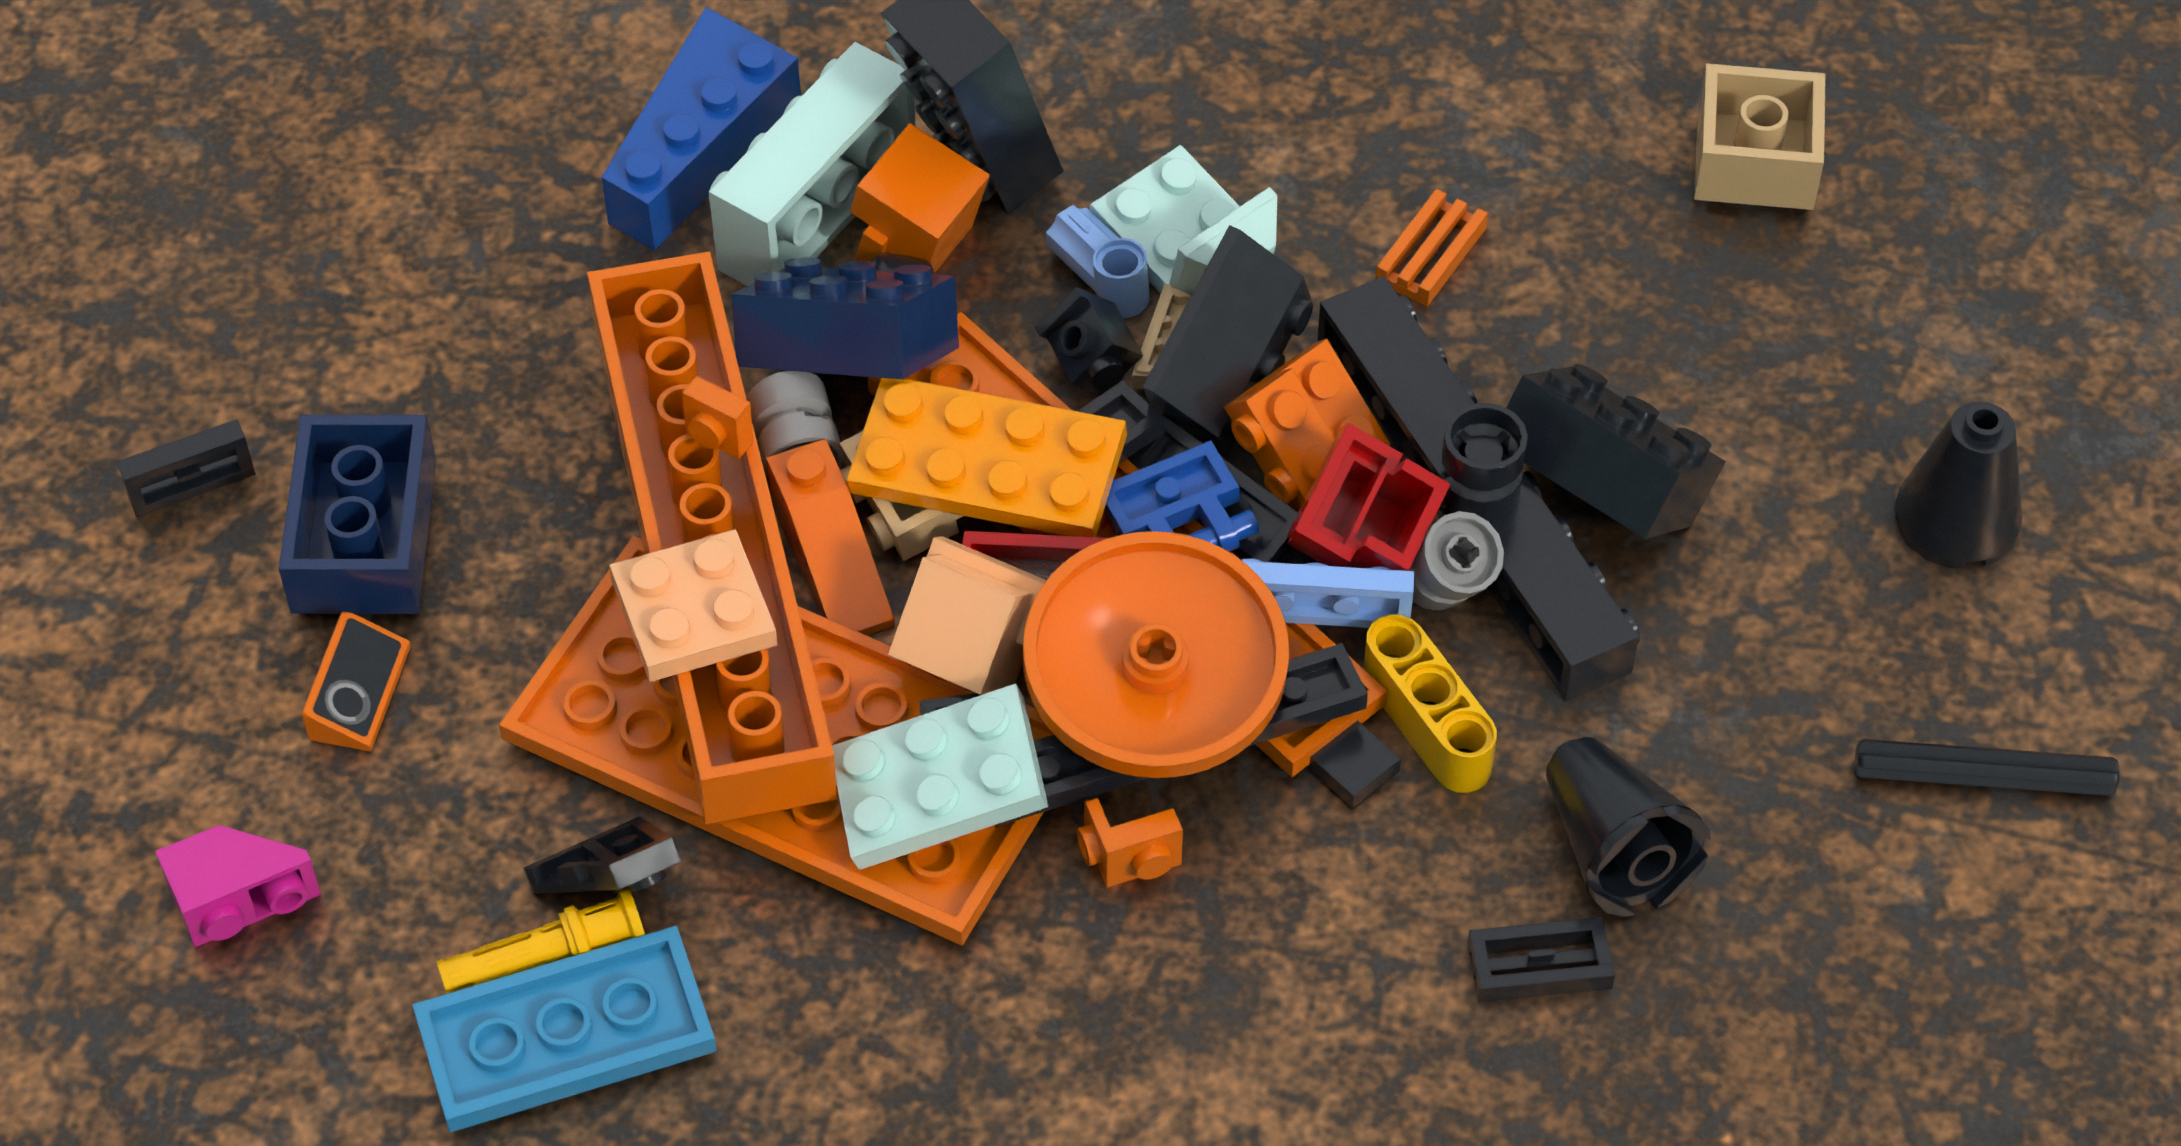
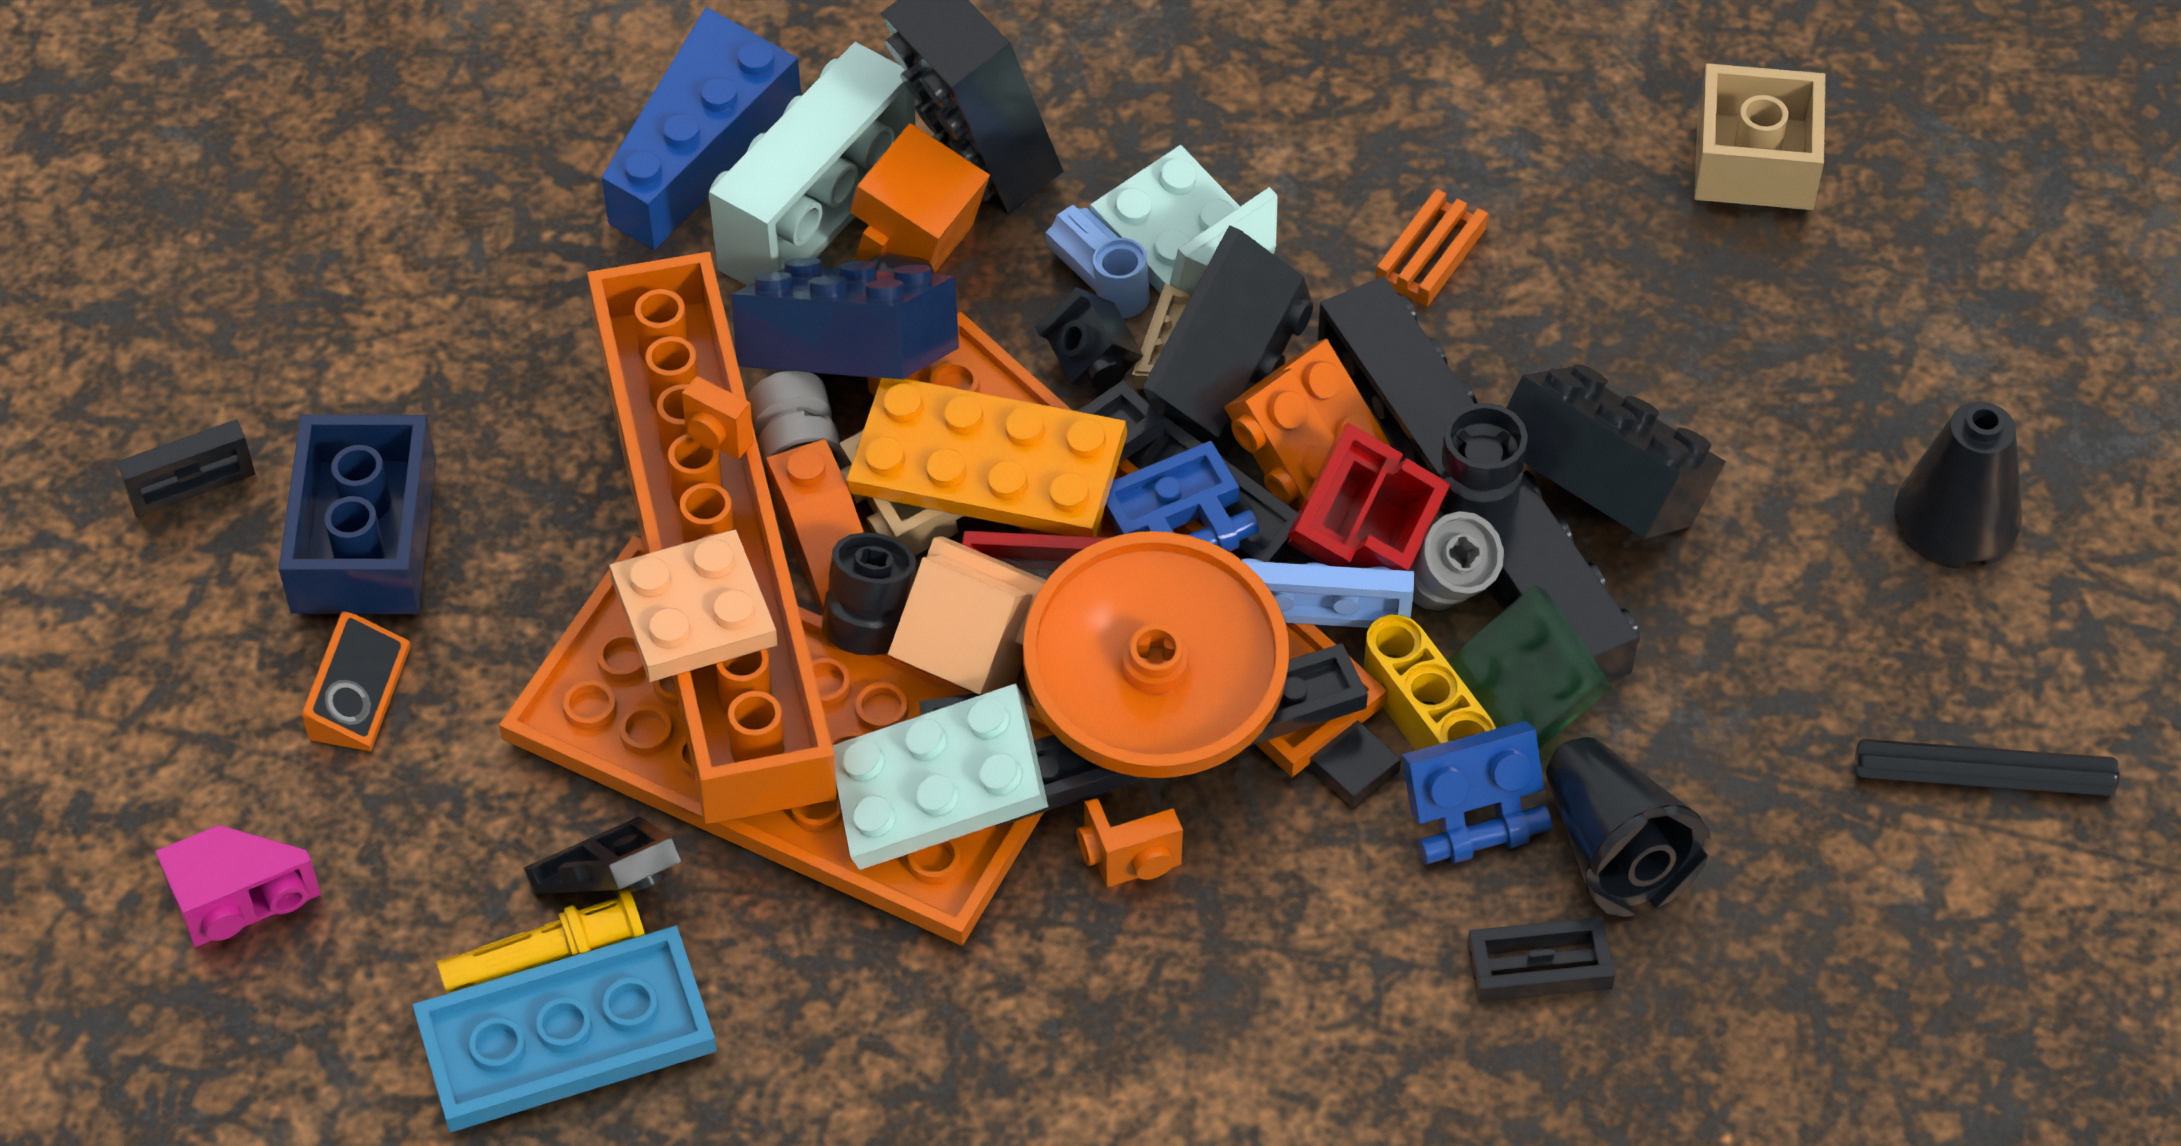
none -> black wheel [822,532,916,656]
none -> blue plate [1401,721,1552,865]
none -> clear green plate [1447,585,1612,750]

